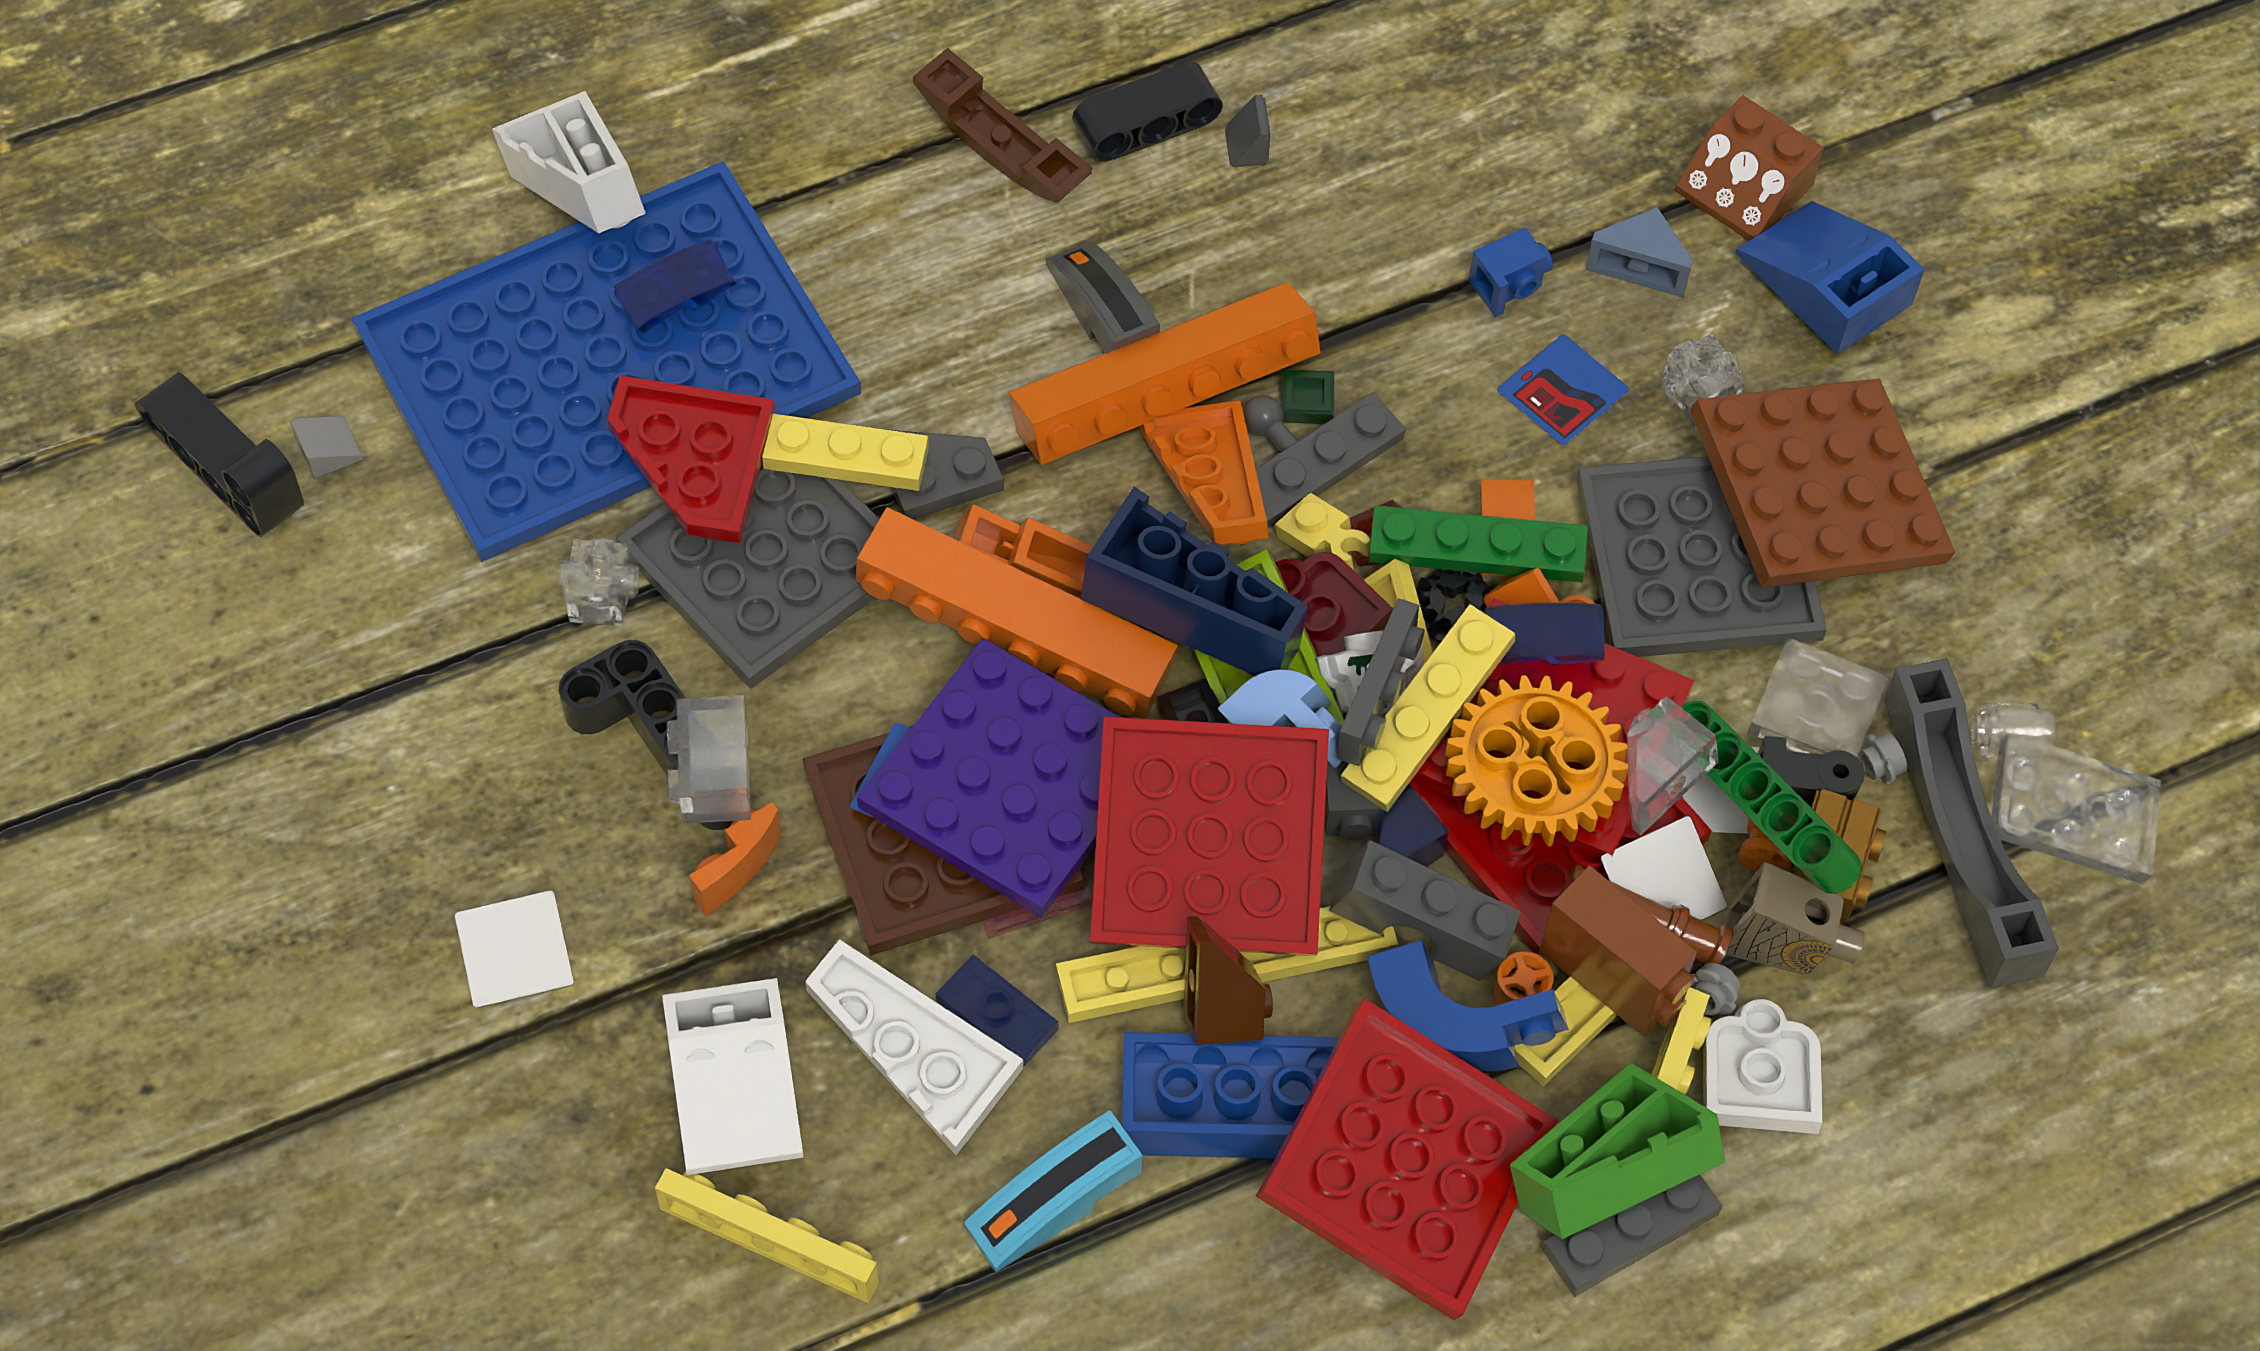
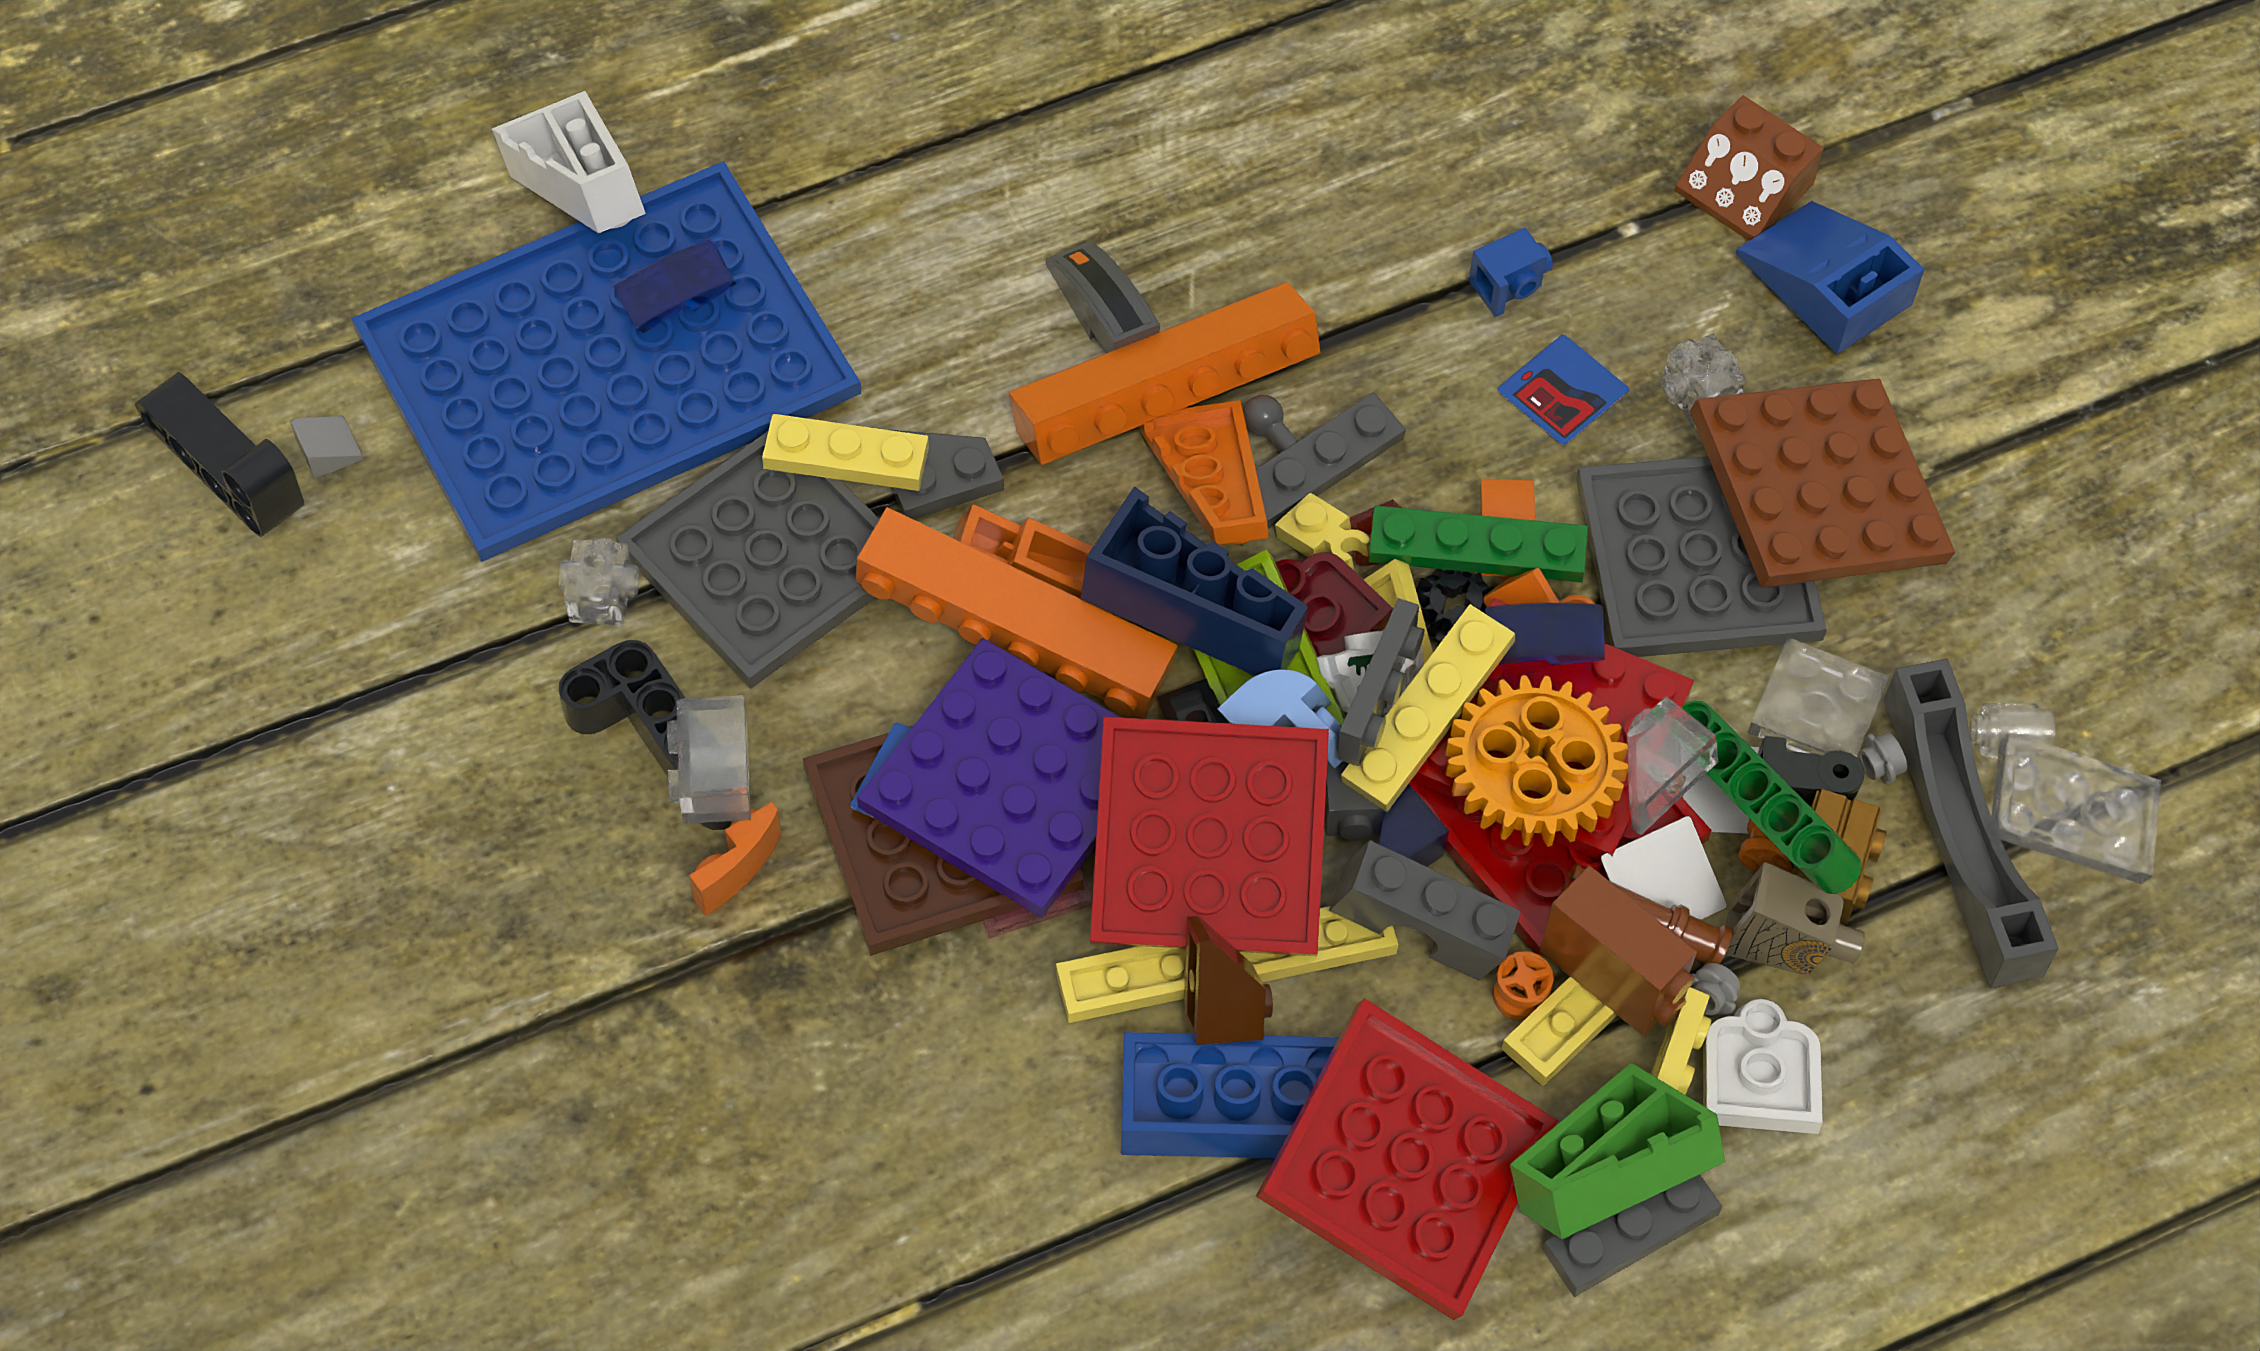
white sticker [455,891,574,1007] -> none
red plate [607,375,775,543] -> none
light yellow plate [655,1168,879,1303] -> none
white slope [662,978,803,1175] -> none
white wing [805,939,1024,1155] -> none
reddish brown slope [913,48,1093,203] -> none
clear blue plate [936,955,1059,1067] -> none
medium azure slope [964,1110,1143,1272] -> none
black beam [1072,62,1223,162] -> none
dark grey slope [1225,95,1271,167] -> none
dark green tile [1281,370,1334,424] -> none
blue arch [1367,940,1569,1071] -> none
sand blue slope [1586,207,1693,298] -> none

